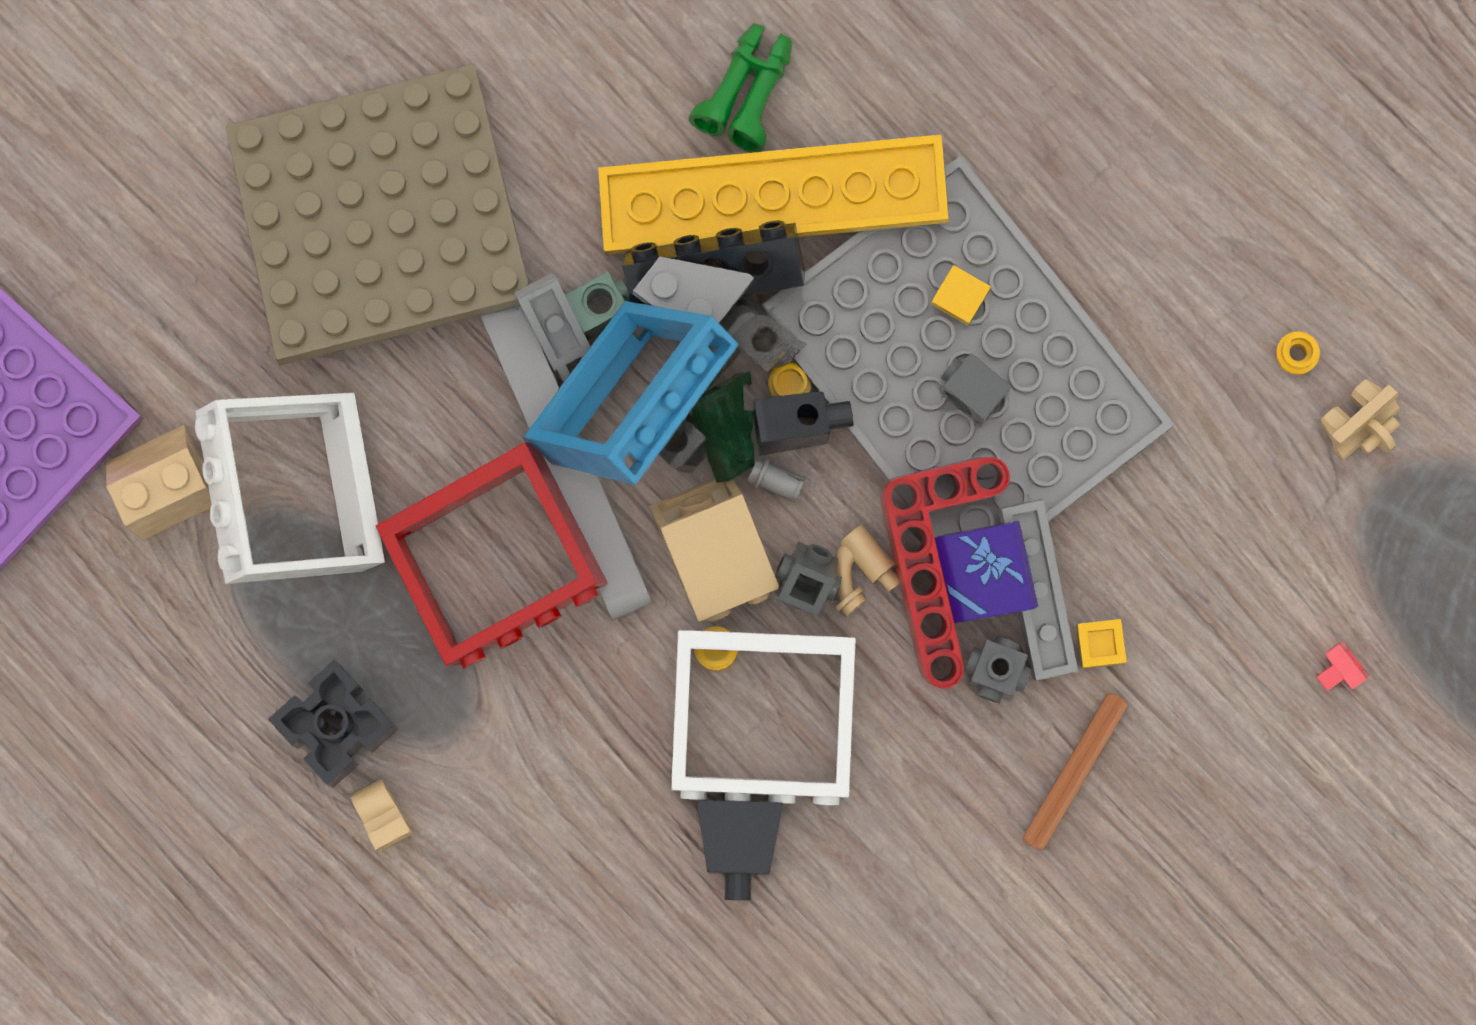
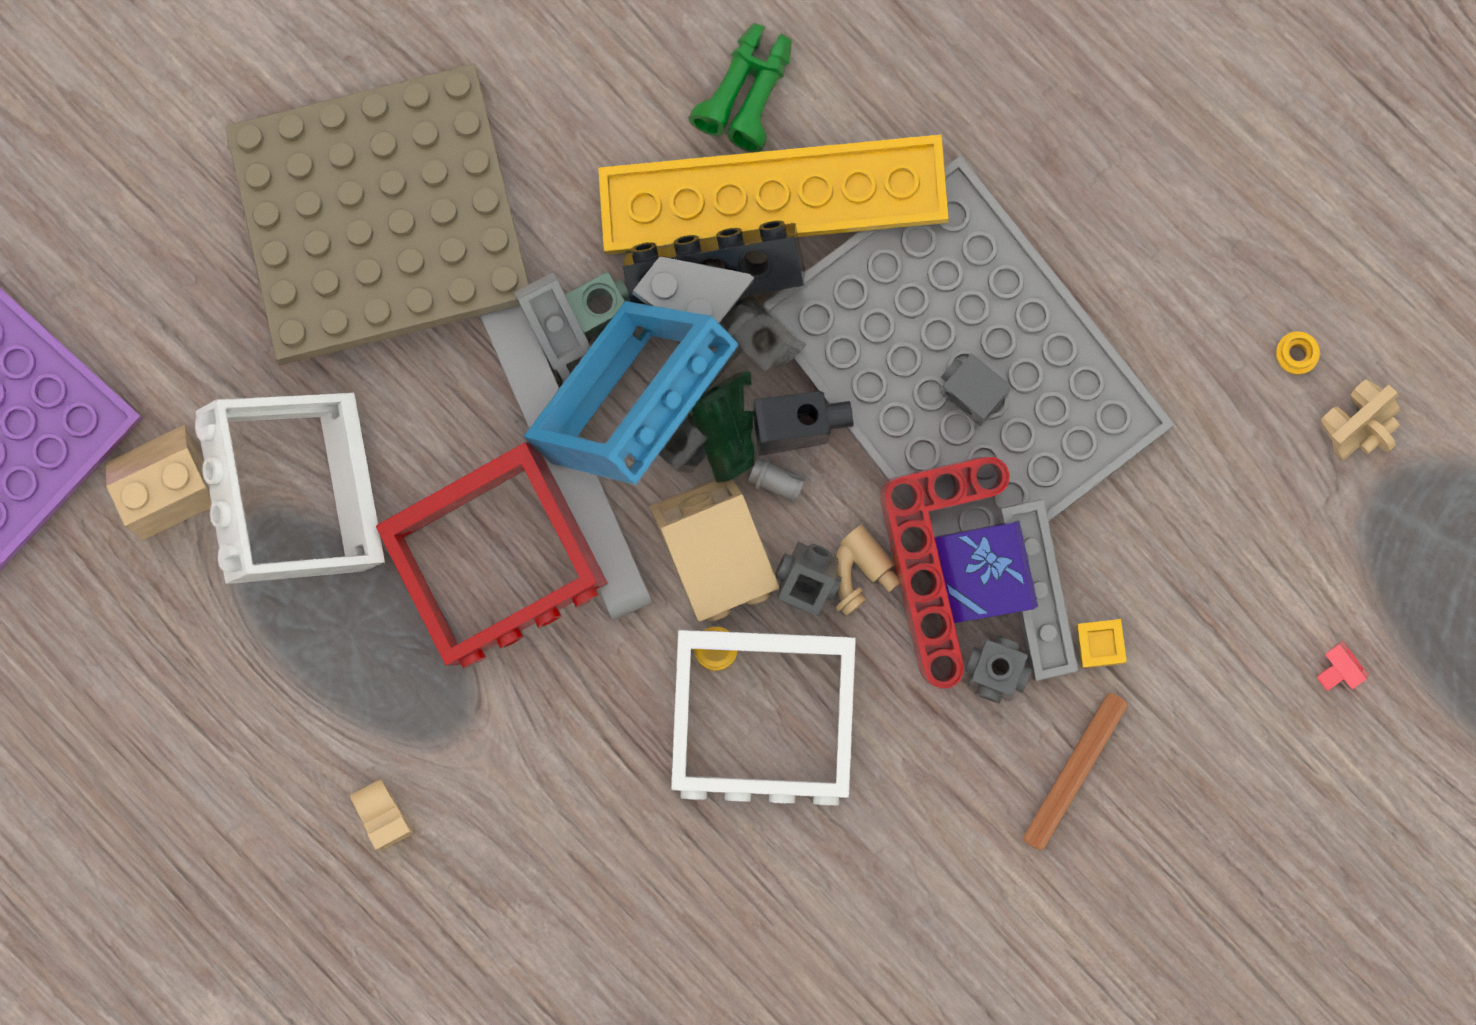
black brick [268,659,398,788] -> none
black torso [698,800,782,901] -> none
yellow plate [768,362,811,397] -> none
yellow tile [931,265,991,326] -> none

